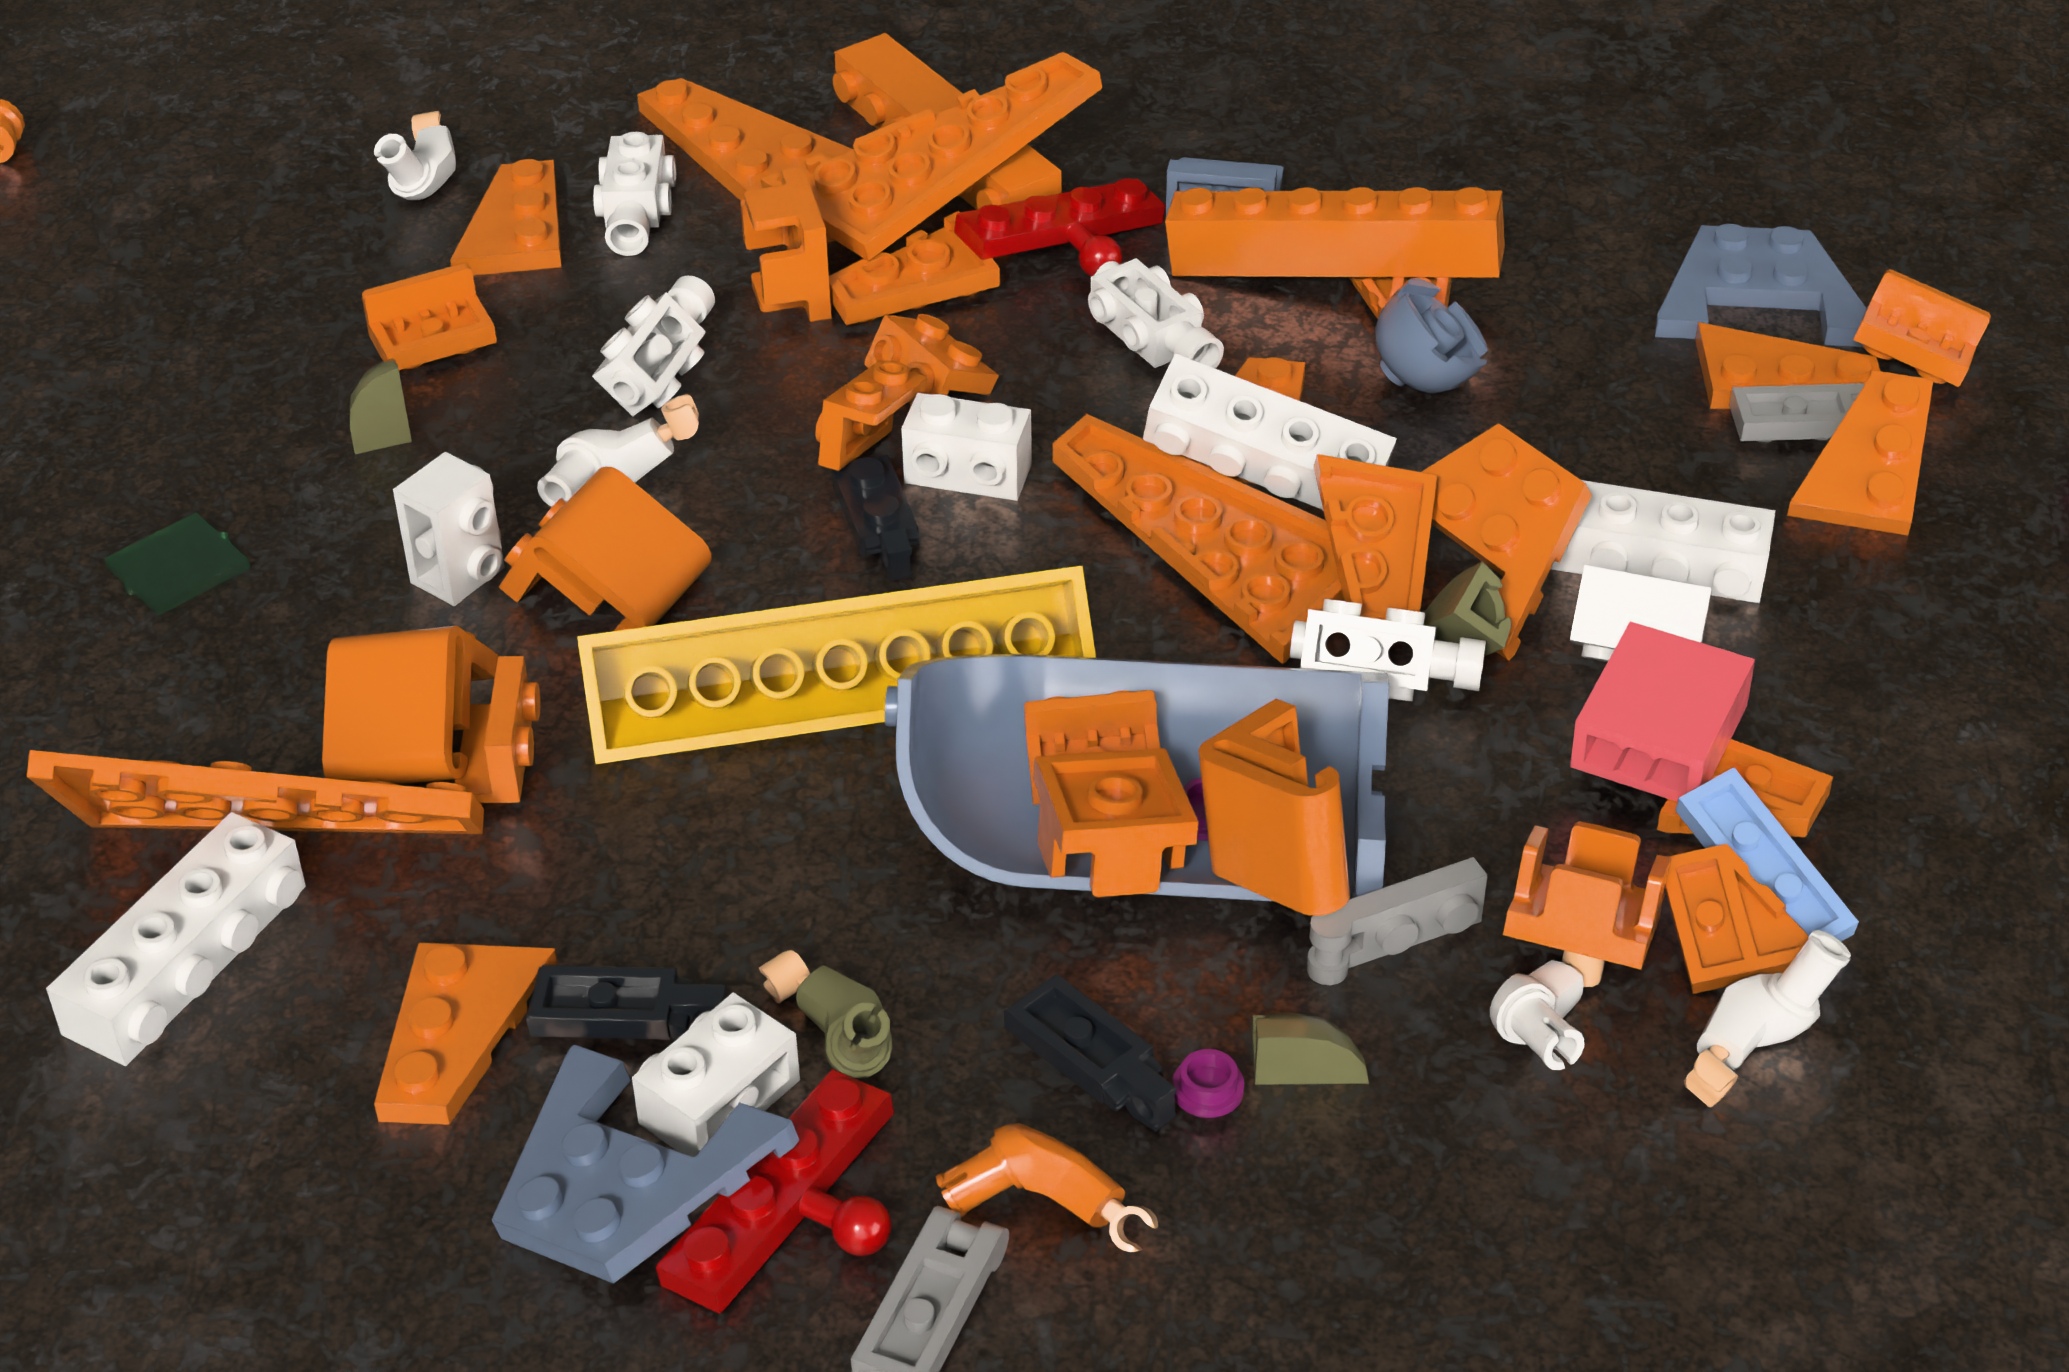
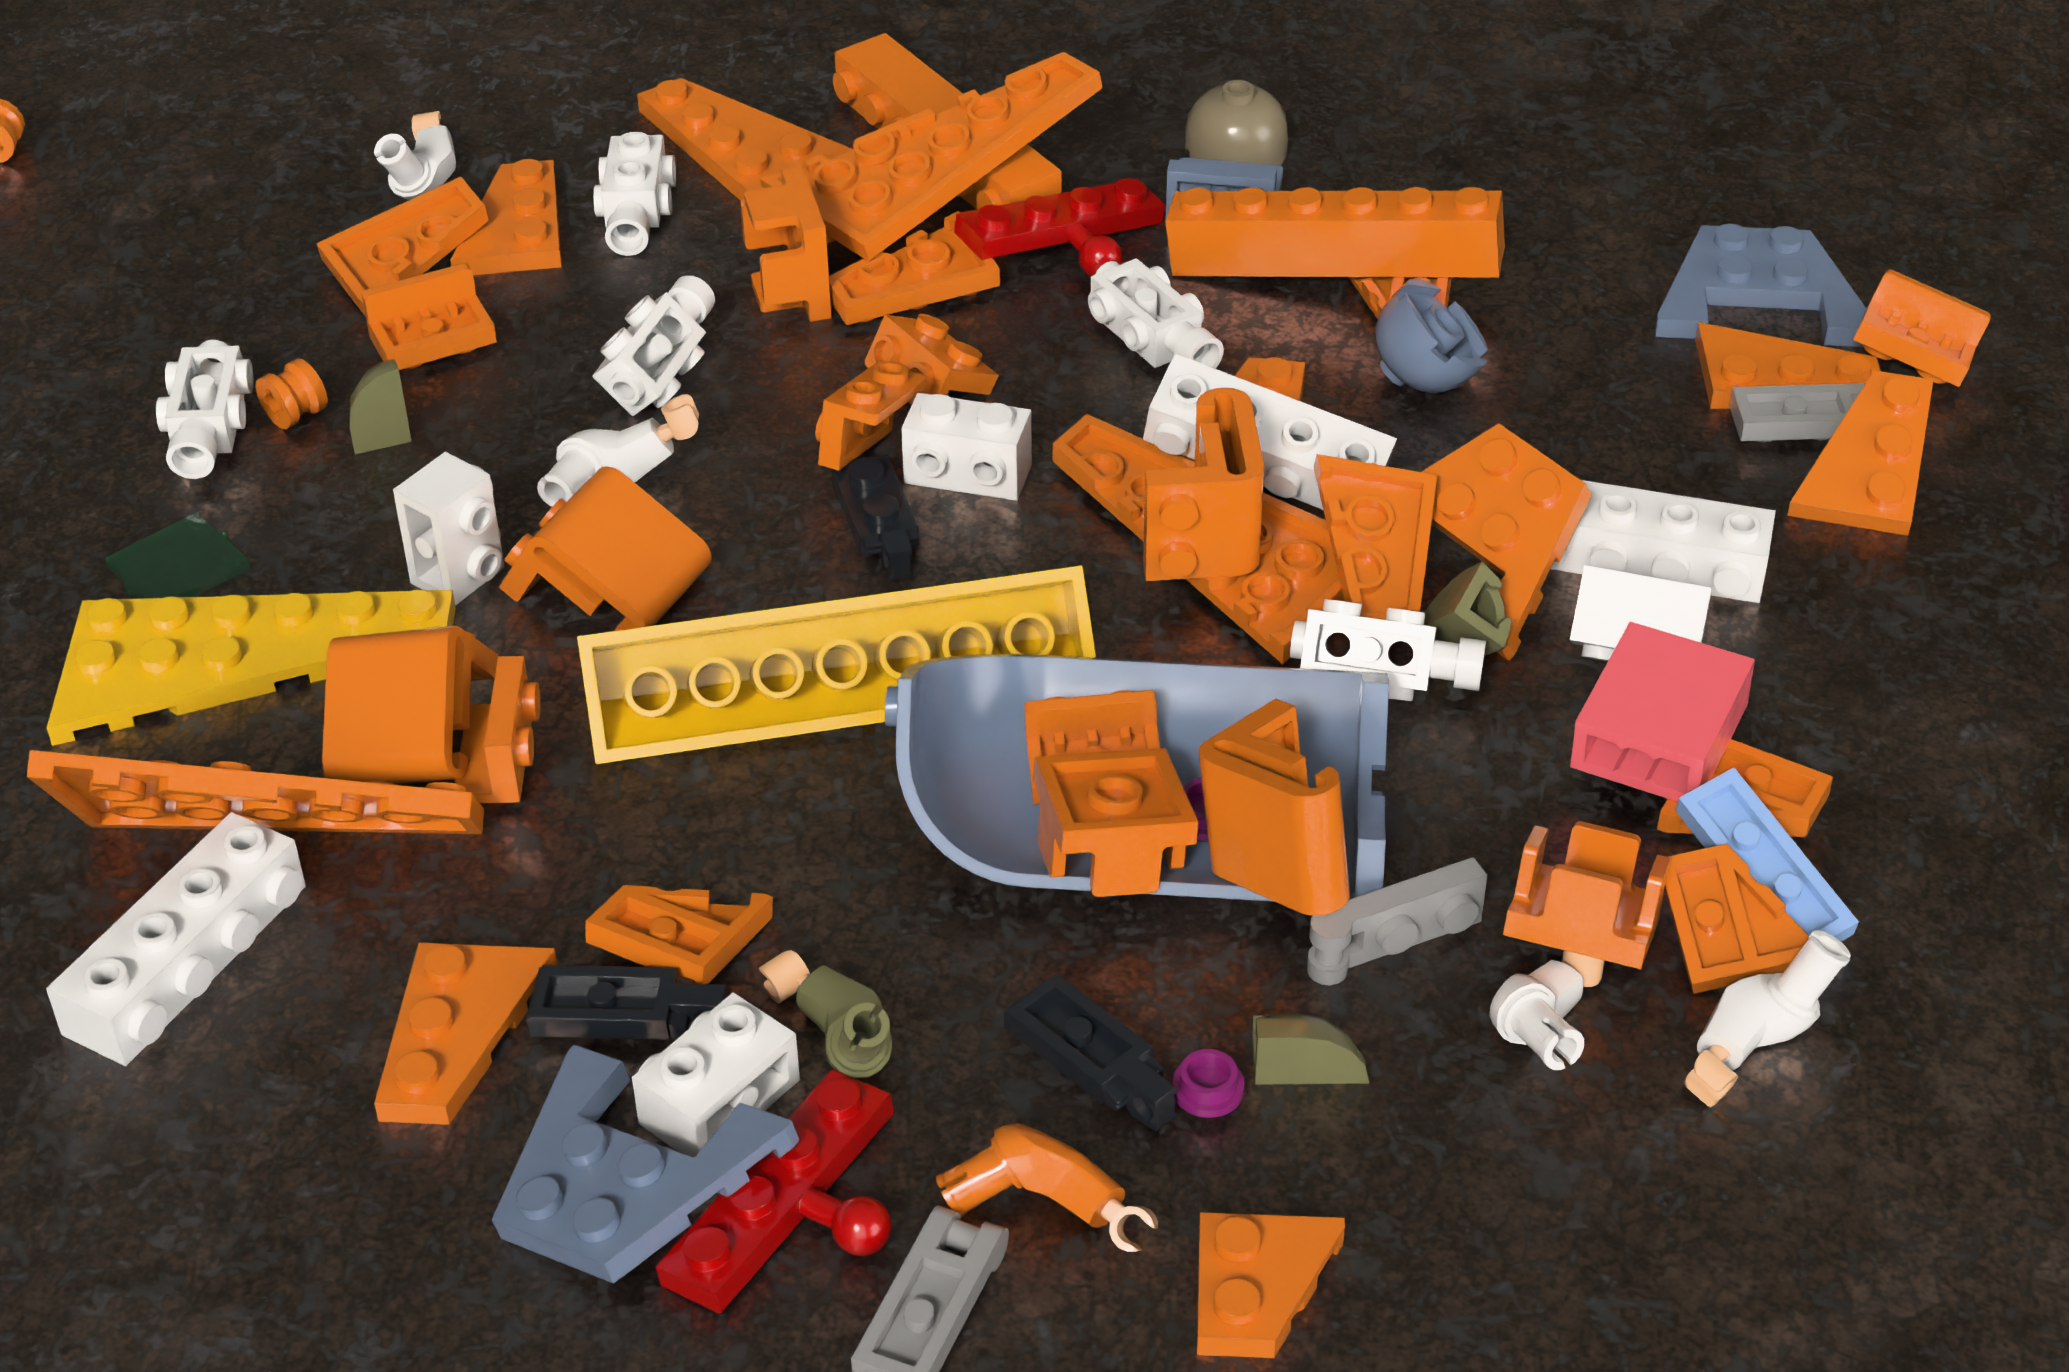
none -> yellow wing [47,590,456,746]
none -> white brick [156,340,254,479]
none -> orange wheel [255,358,328,430]
none -> orange wing [316,176,489,317]
none -> orange wing [585,885,773,984]
none -> orange piece [1143,388,1264,581]
none -> dark tan cylinder [1185,80,1288,166]
none -> orange wing [1197,1213,1345,1358]

